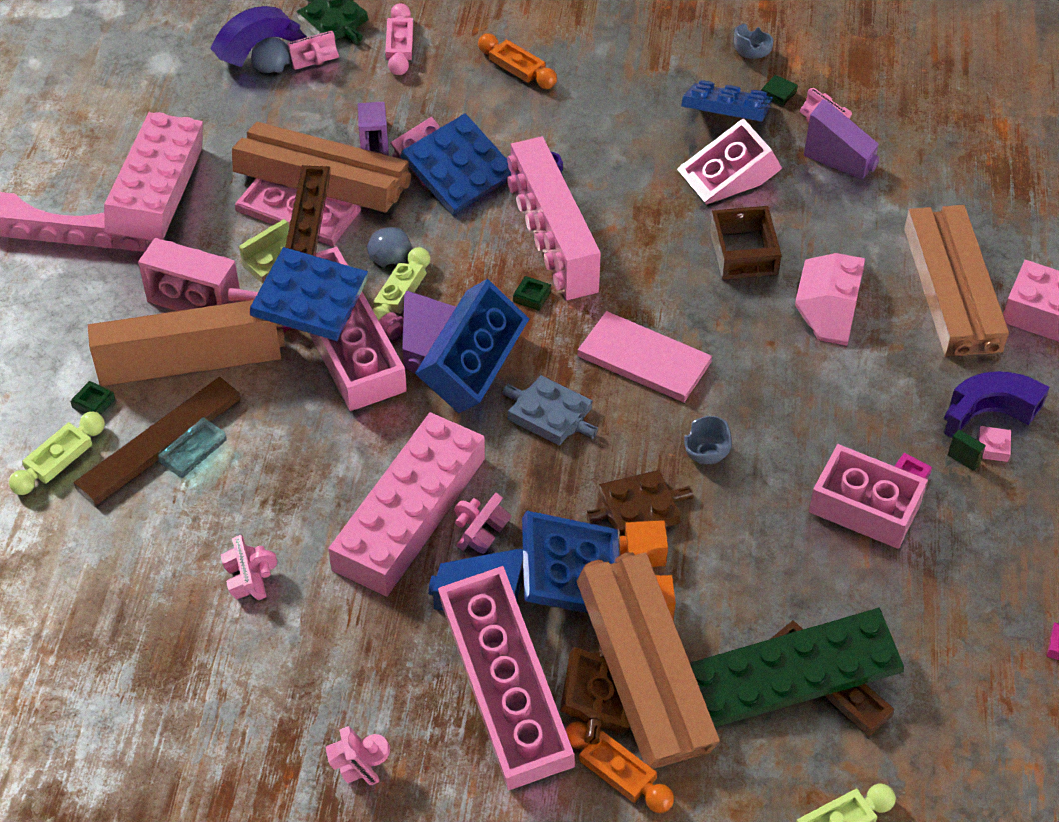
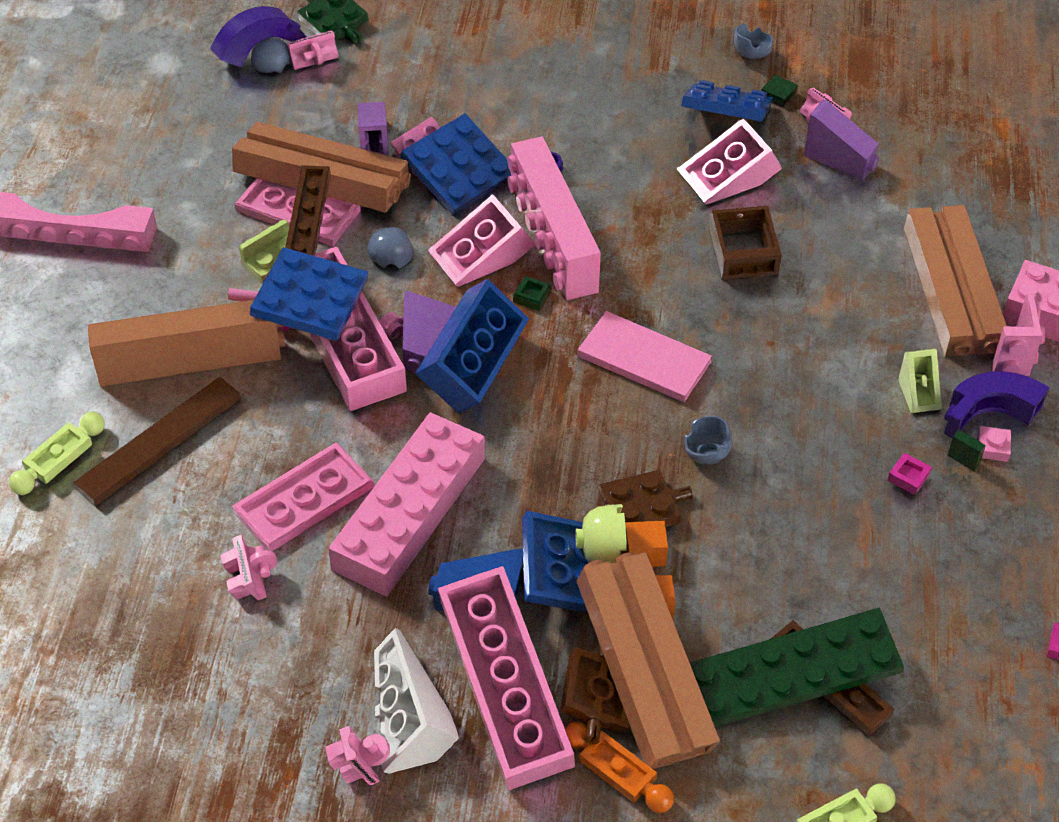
dark green tile [70,381,115,415] -> none
bright pink brick [104,112,203,241] -> none
bright pink brick [138,238,240,311] -> none
clear light blue plate [158,417,227,479] -> none
yellowish green plate [372,247,430,321] -> none
bright pink plate [385,3,413,75] -> none
bright pink hips [454,492,512,555] -> none
orange plate [478,33,557,89] -> none
sand blue plate [503,375,598,446] -> none
bright pink wedge [795,253,865,346] -> none
bright pink brick [809,444,928,549] -> none
none -> bright pink tile [232,442,374,552]
none -> white wedge [374,628,459,774]
none -> bright pink slope [428,194,536,287]
none -> yellowish green cylinder [575,504,626,564]
none -> yellowish green slope [898,348,942,413]
none -> bright pink bracket [992,294,1045,377]

